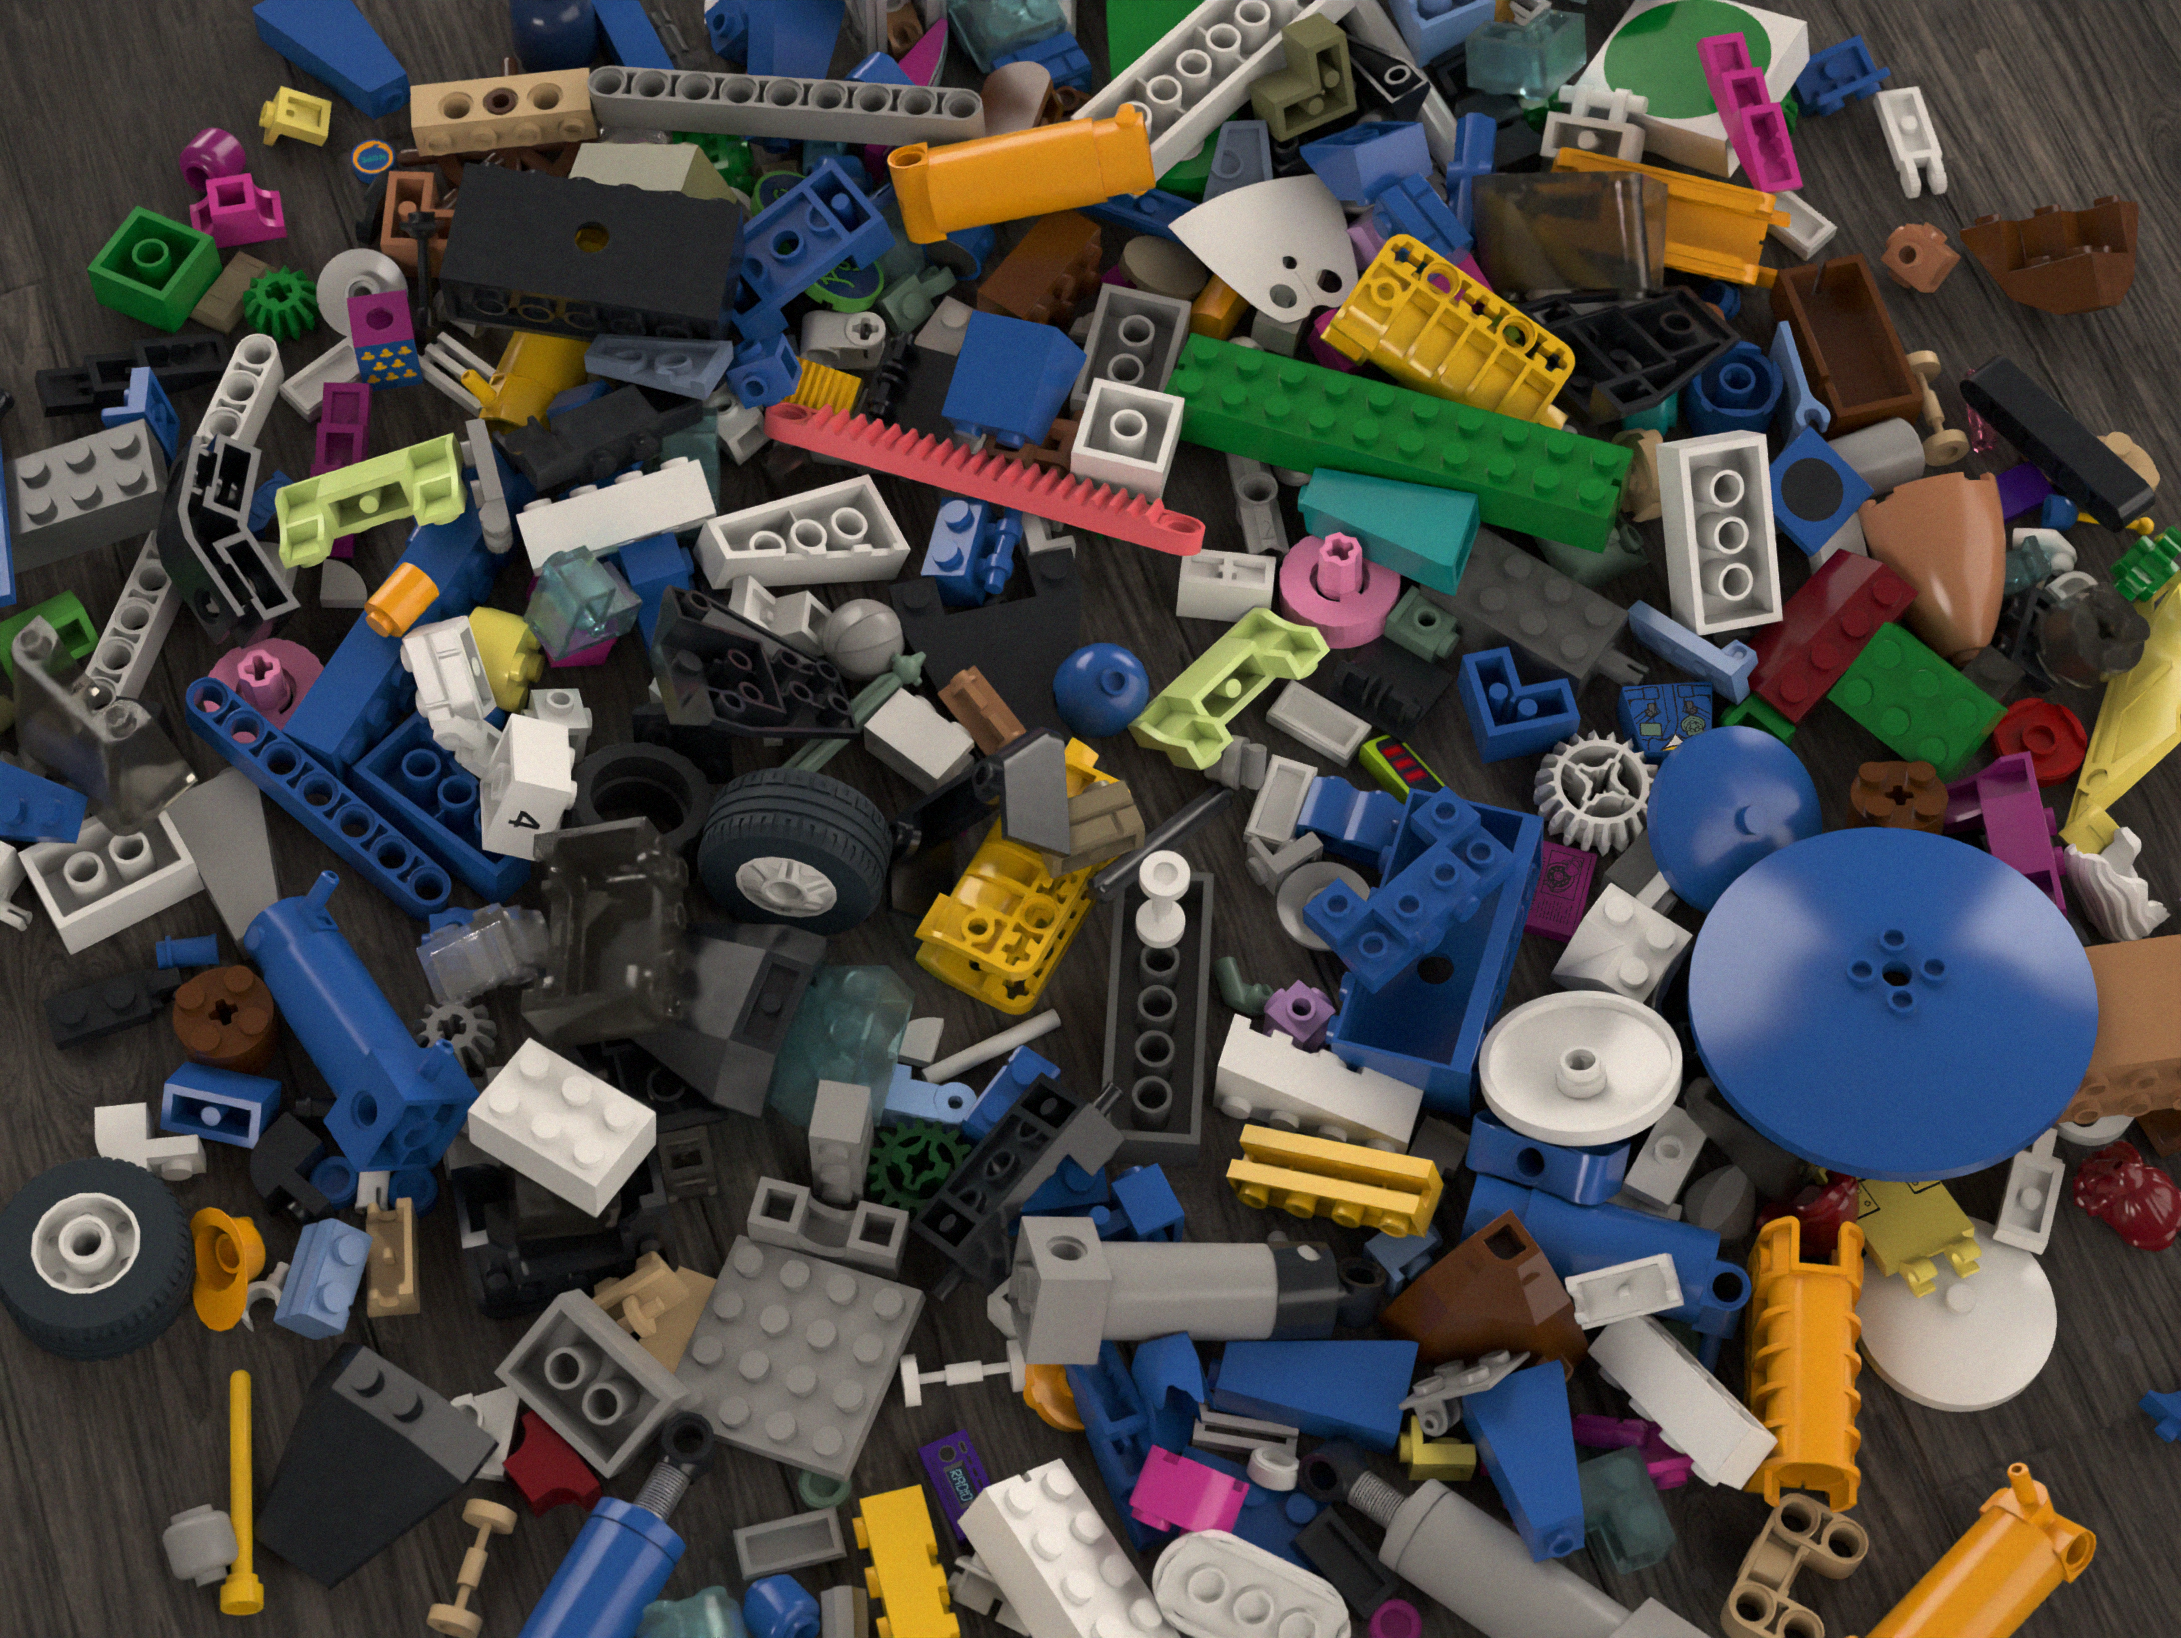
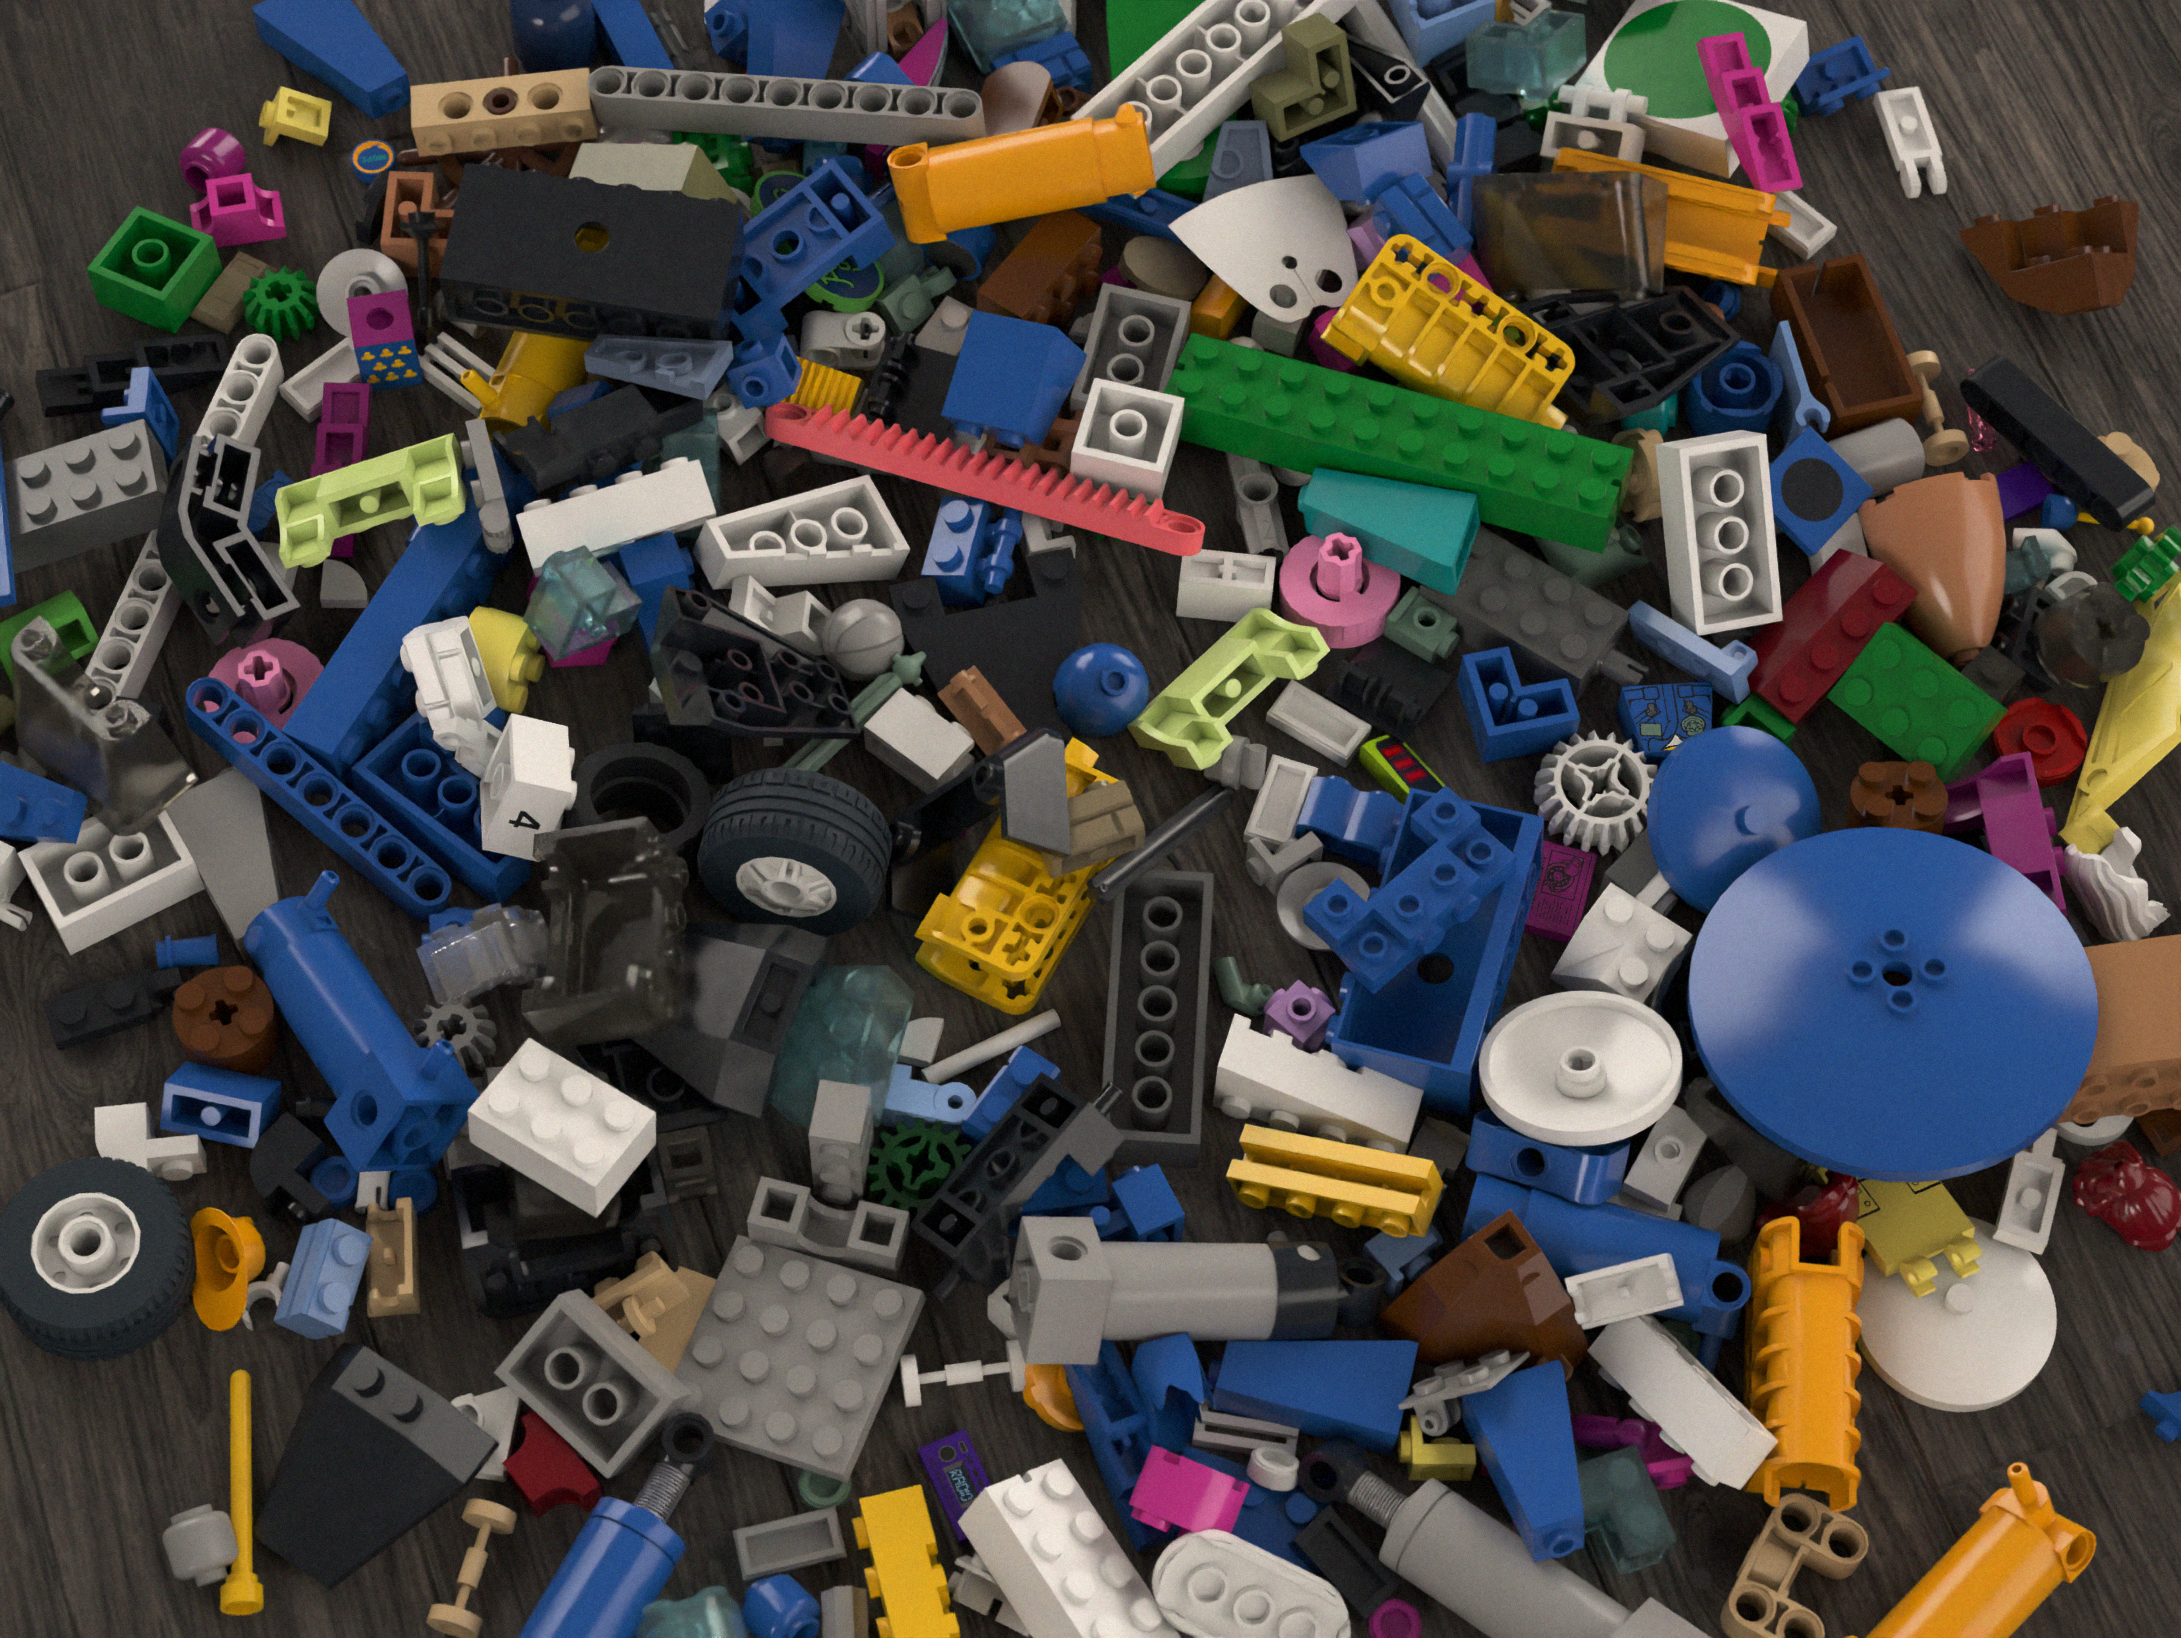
light orange brick [364,562,439,637] -> none
white brick [520,688,592,763] -> none
white wheel [1135,851,1190,948] -> none
nougat brick [1880,222,1961,293] -> none

